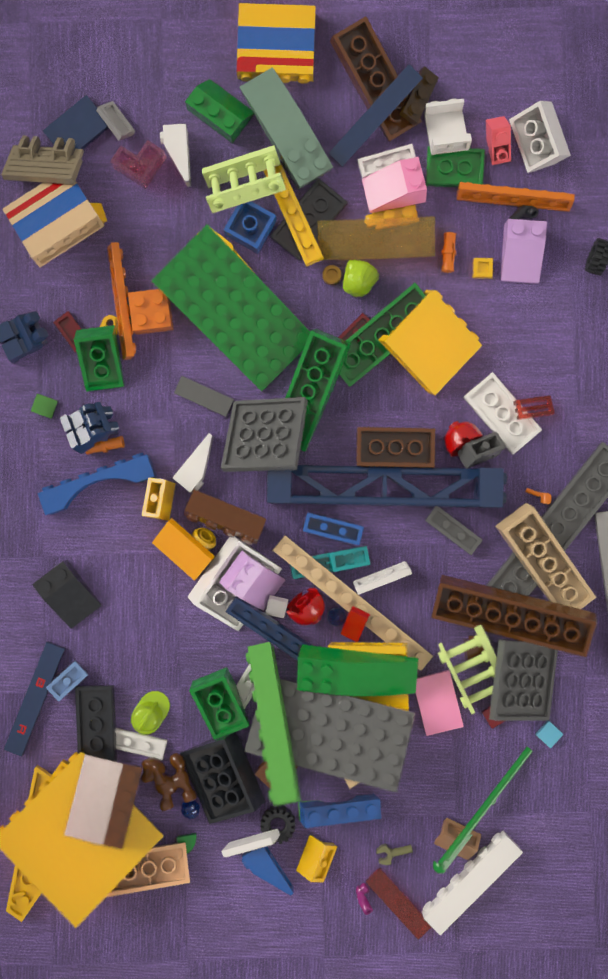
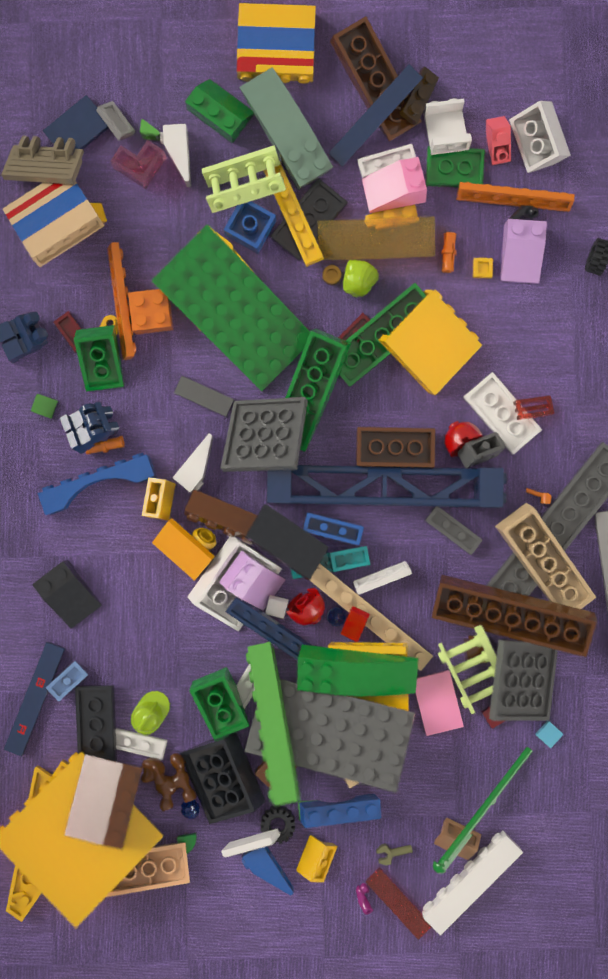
none -> bright green slope [140,119,160,141]
none -> black tile [244,504,329,580]

